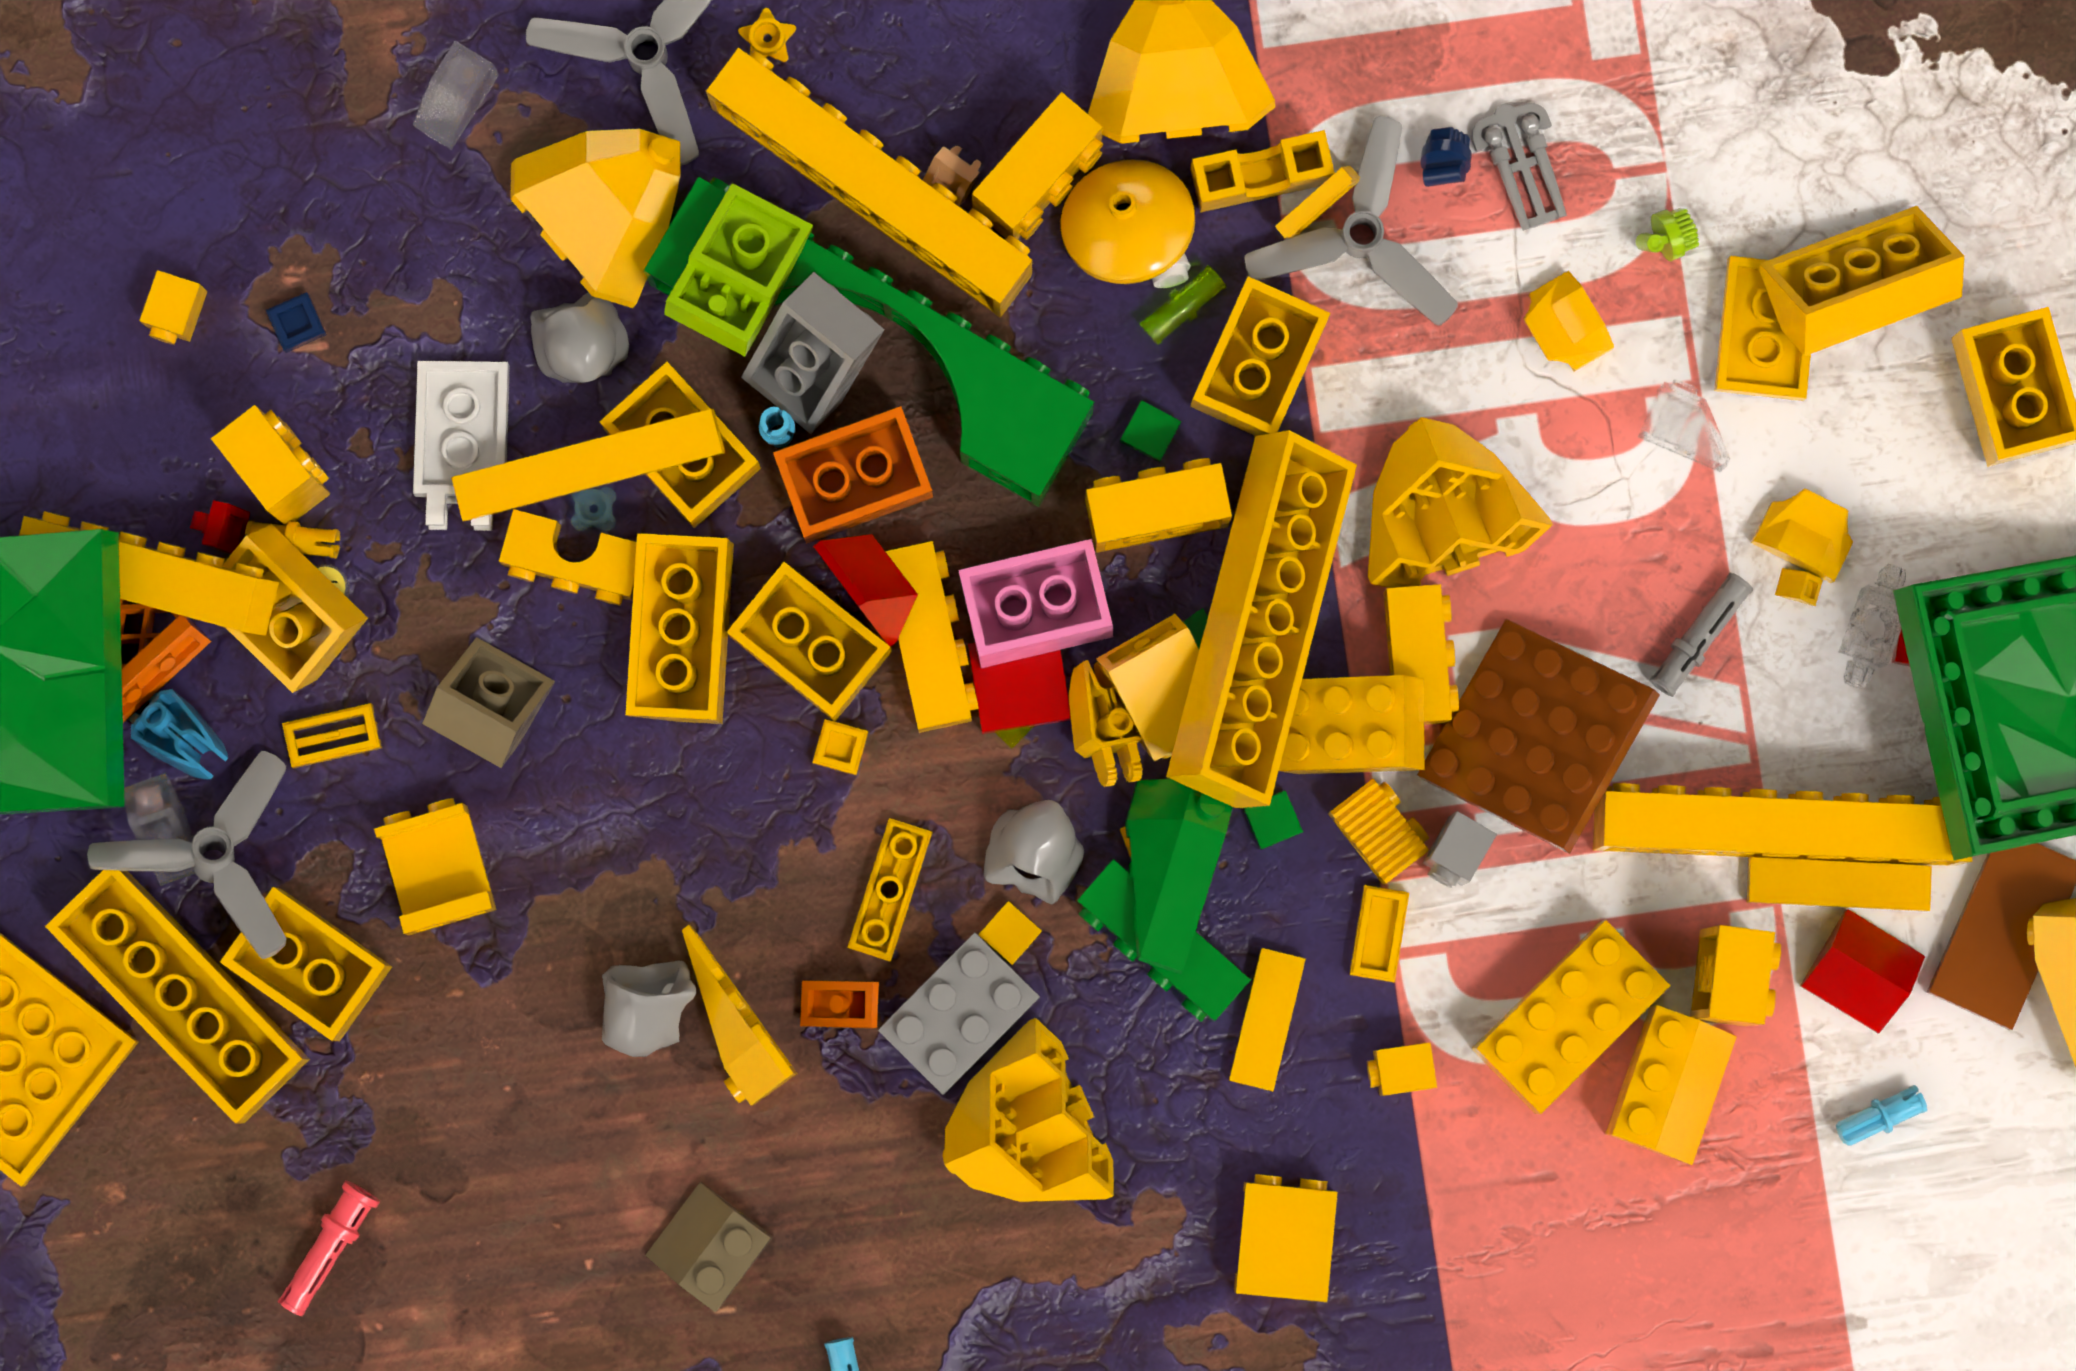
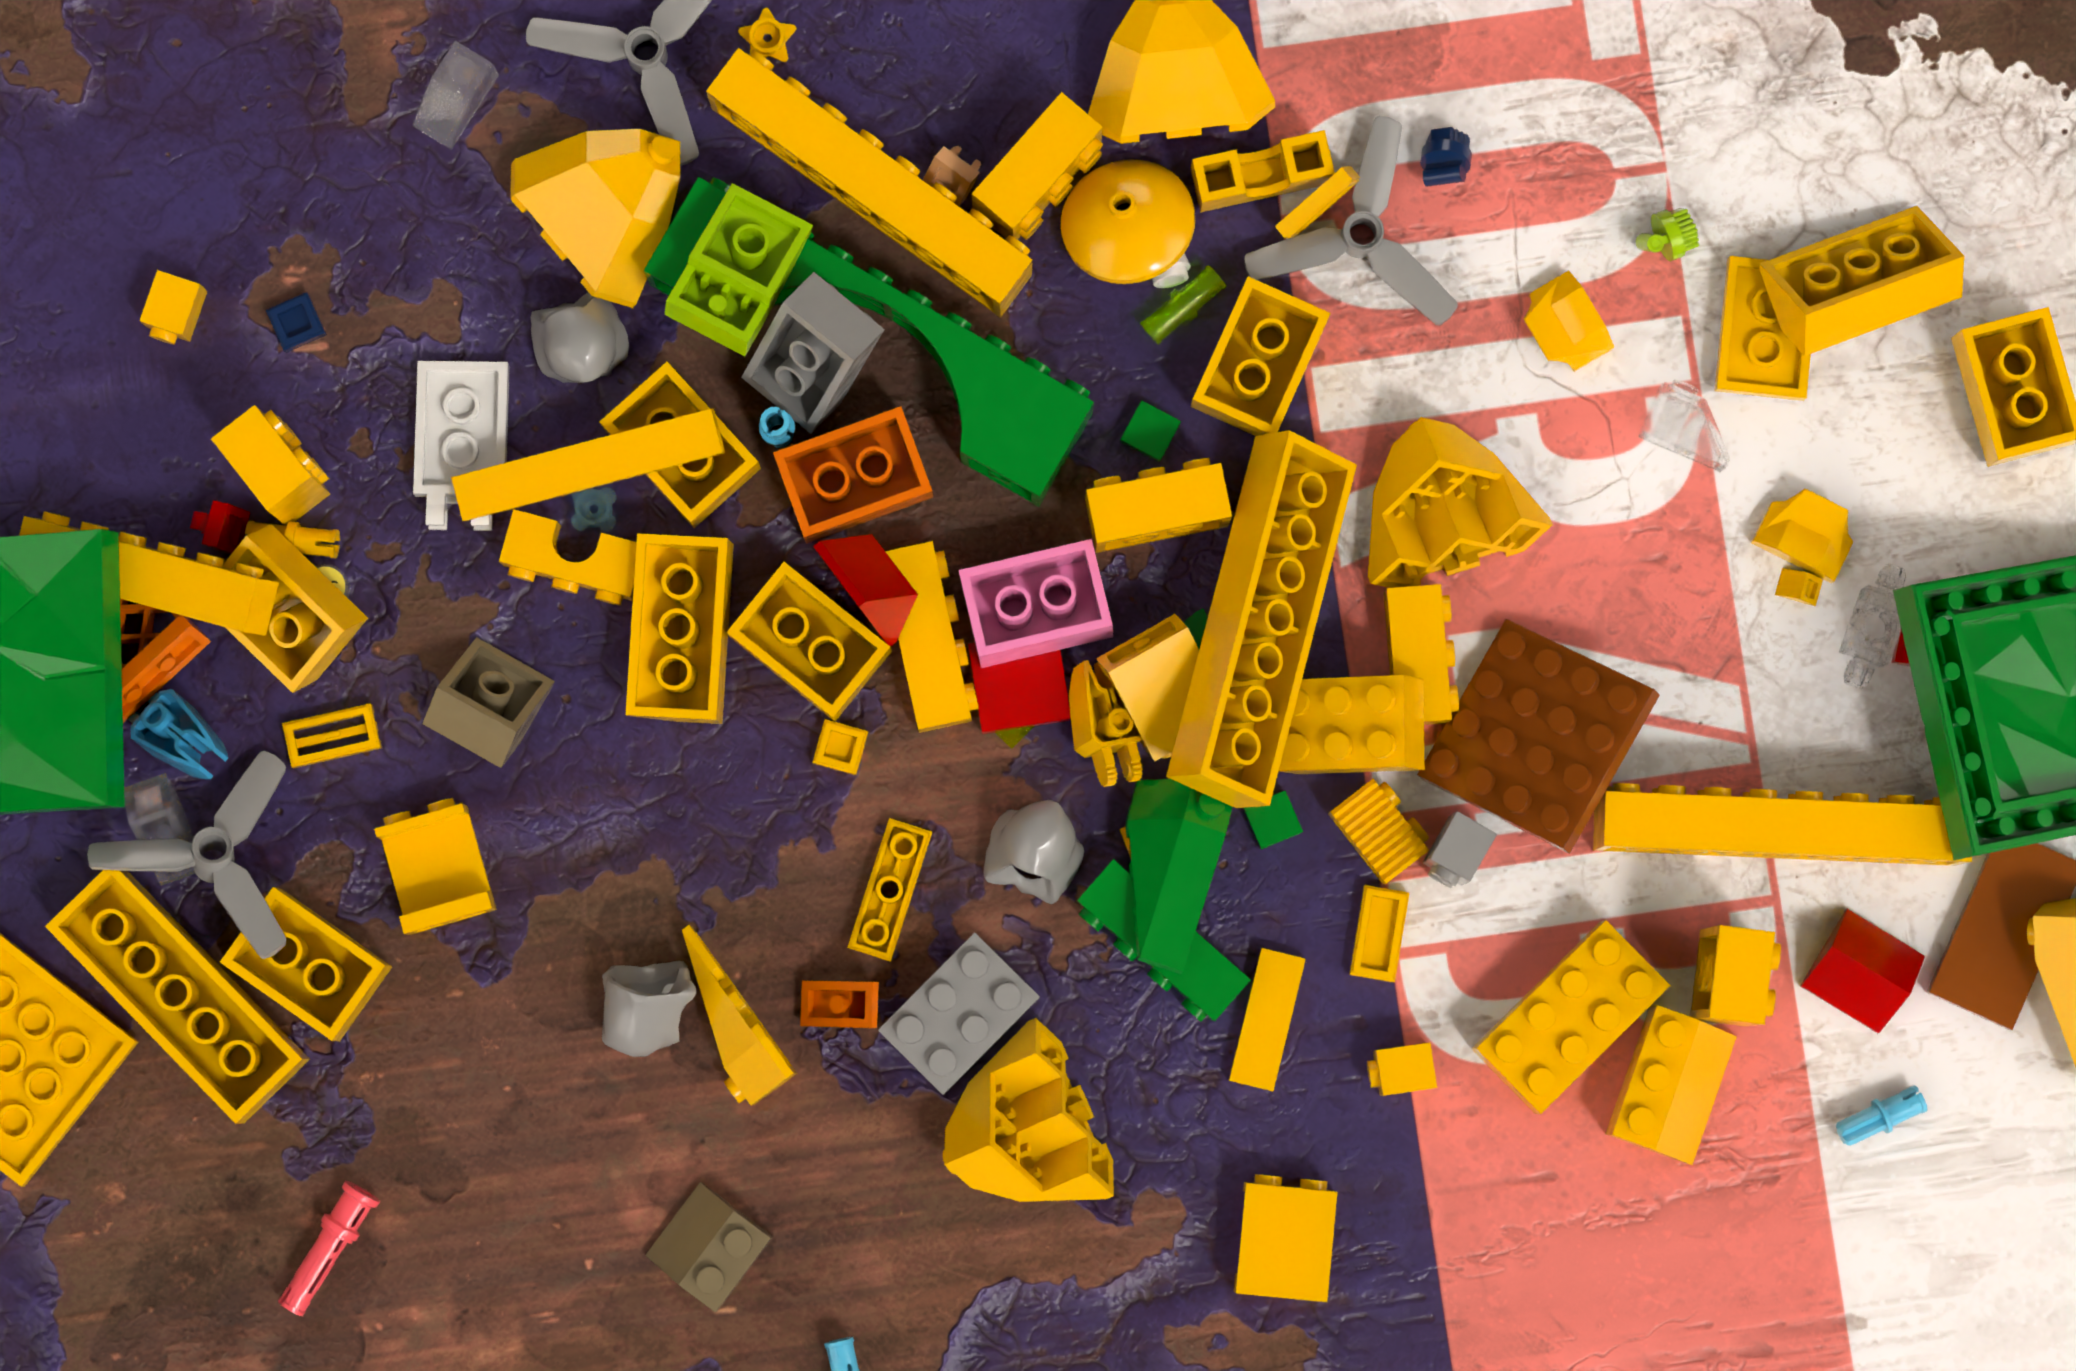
yellow tile [978,901,1042,965] -> none
light grey piece [1471,103,1567,231] -> none
light grey pin [1649,572,1753,697] -> none
yellow tile [1746,857,1932,912] -> none

